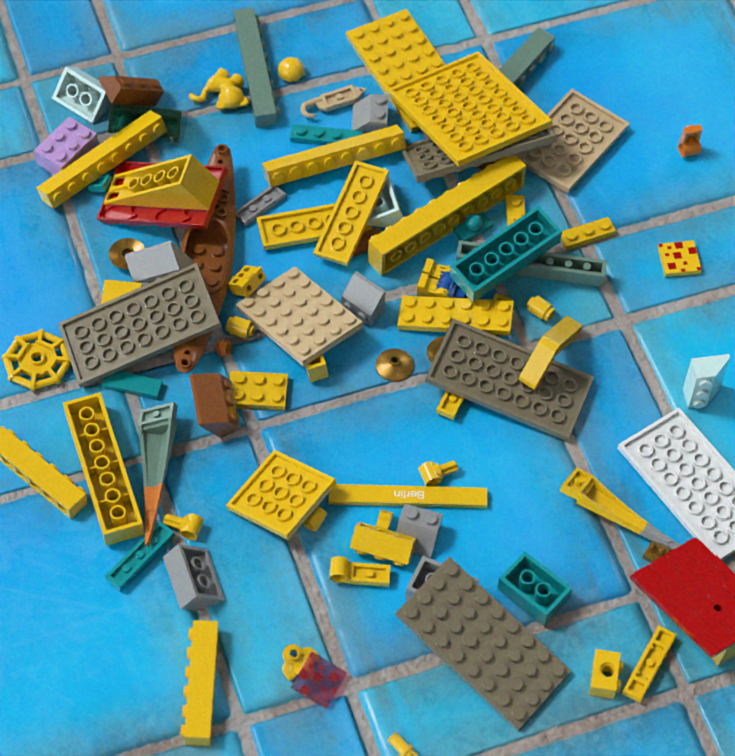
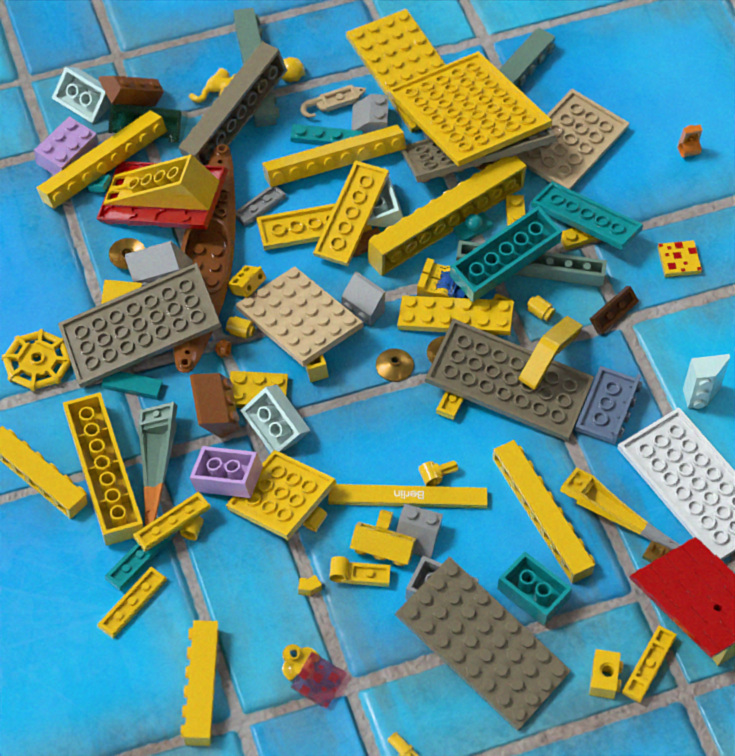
light grey slope [163,544,225,611] -> none
none -> yellow tile [97,567,167,639]
none -> yellow tile [133,491,211,552]
none -> dark tan brick [178,42,287,165]
none -> lavender brick [190,446,263,498]
none -> light aqua slope [240,385,311,453]
none -> yellow piece [298,575,322,596]
none -> yellow brick [492,440,595,584]
none -> teal plate [531,181,643,250]
none -> sand blue bracket [575,366,643,445]
none -> reddish brown plate [589,286,639,334]

